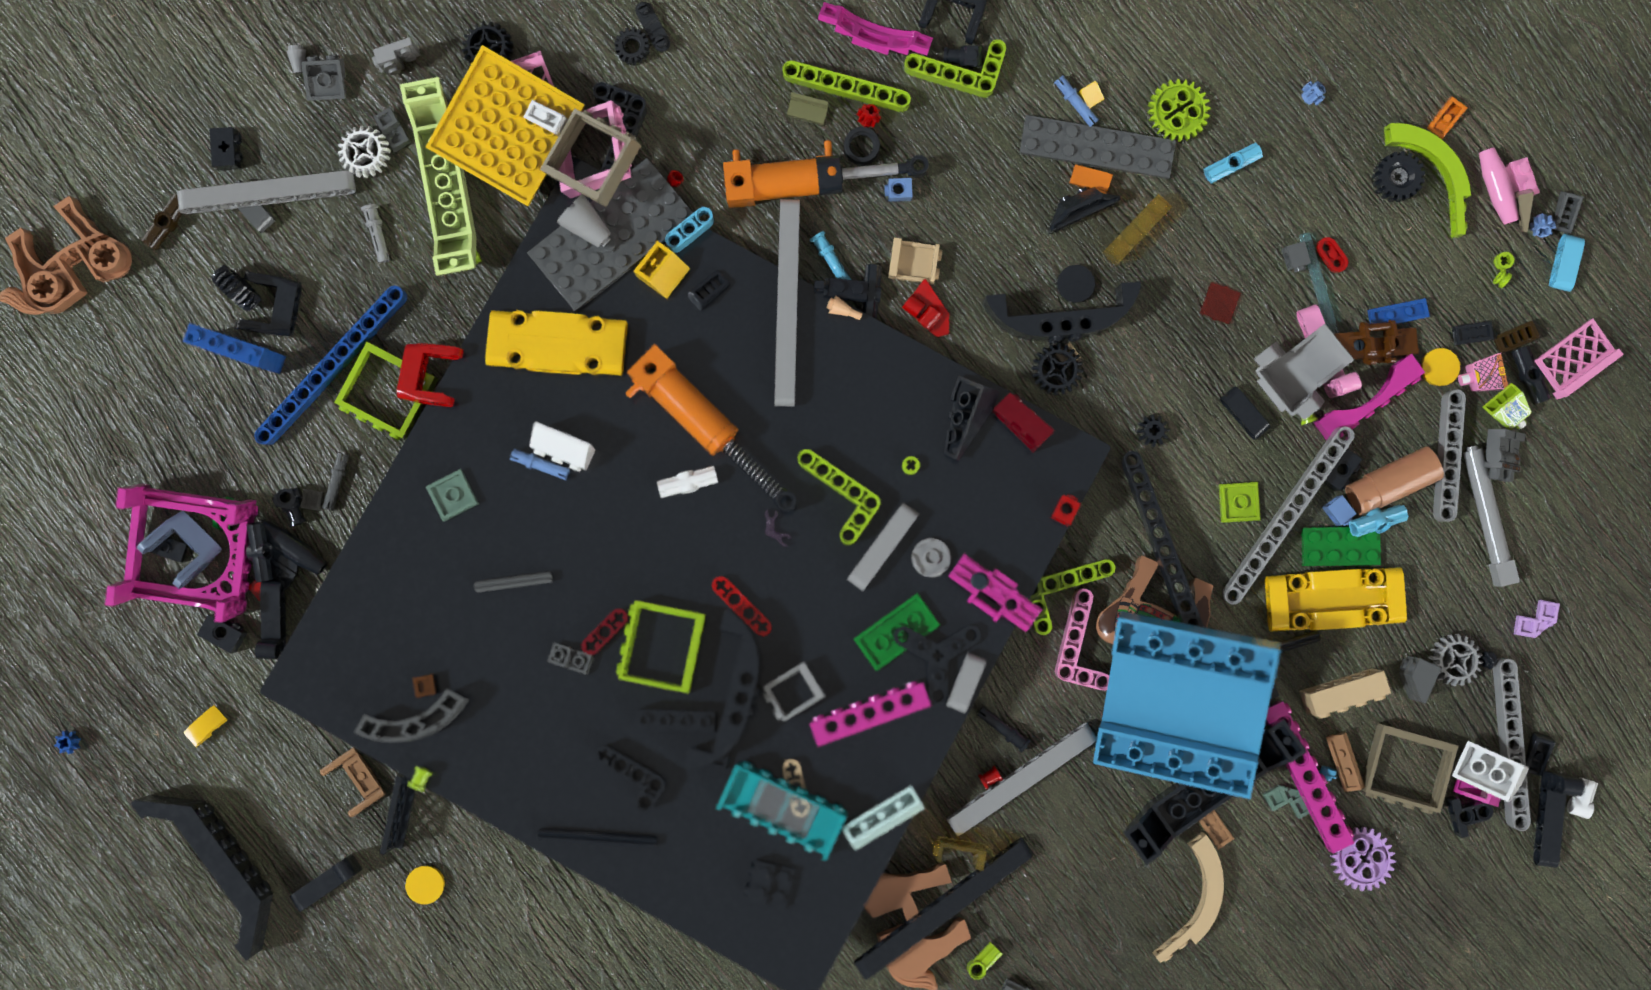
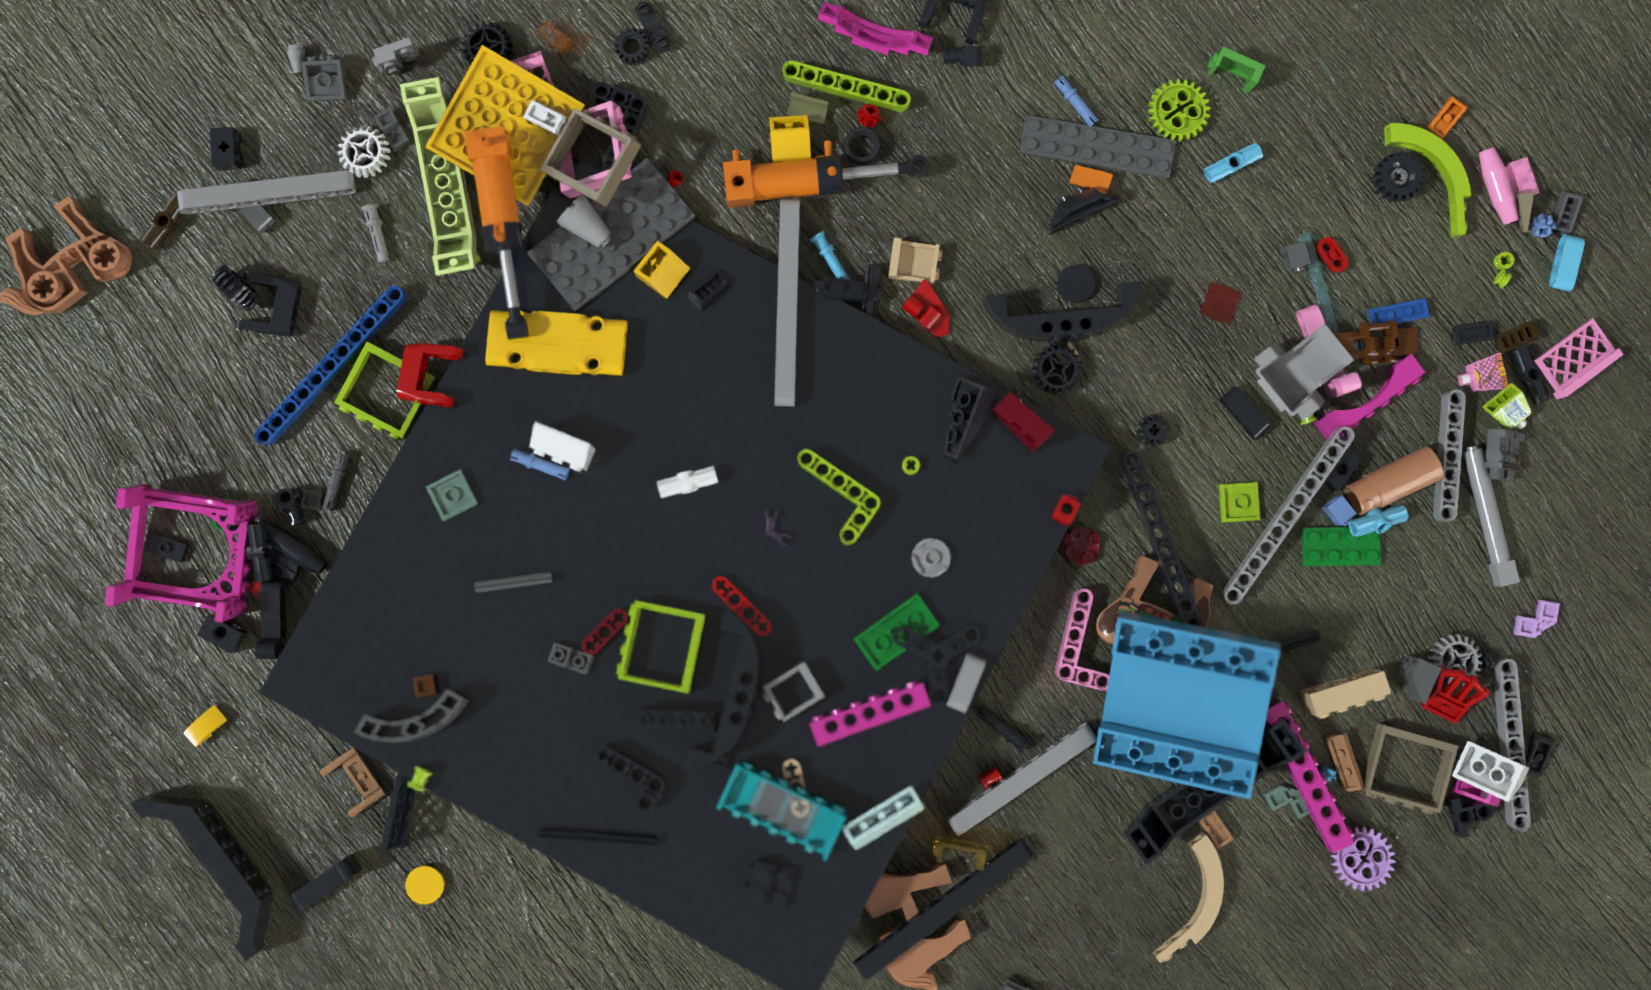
blue gear [54,730,81,754] -> none
sand blue connector [137,511,222,589] -> none
blue window [183,323,286,374] -> none
orange piece [626,345,796,513] -> none
medium azure beam [665,207,714,253] -> none
light nougat cone [827,296,863,320] -> none
light grey beam [847,503,919,591] -> none
medium blue brick [885,178,912,202] -> none
lime beam [904,39,1006,98] -> none
dark pink piece [948,554,1042,632] -> none
lime piece [967,942,1002,980] -> none
lime beam [1030,559,1116,635] -> none
yellow slope [1078,81,1104,108] -> none
clear yellow arch [1102,194,1172,266] -> none
yellow panel [1265,567,1407,632] -> none
medium blue gear [1301,81,1326,106] -> none
yellow tile [1421,348,1460,386] -> none
black beam [1533,771,1585,868] -> none
white piece [1567,777,1598,819] -> none
none -> orange piece [464,126,529,340]
none -> clear orange leg [536,20,574,57]
none -> yellow slope [769,115,811,162]
none -> dark red dish [1062,526,1100,565]
none -> bright green panel [1207,47,1266,93]
none -> red plate [1421,666,1490,724]

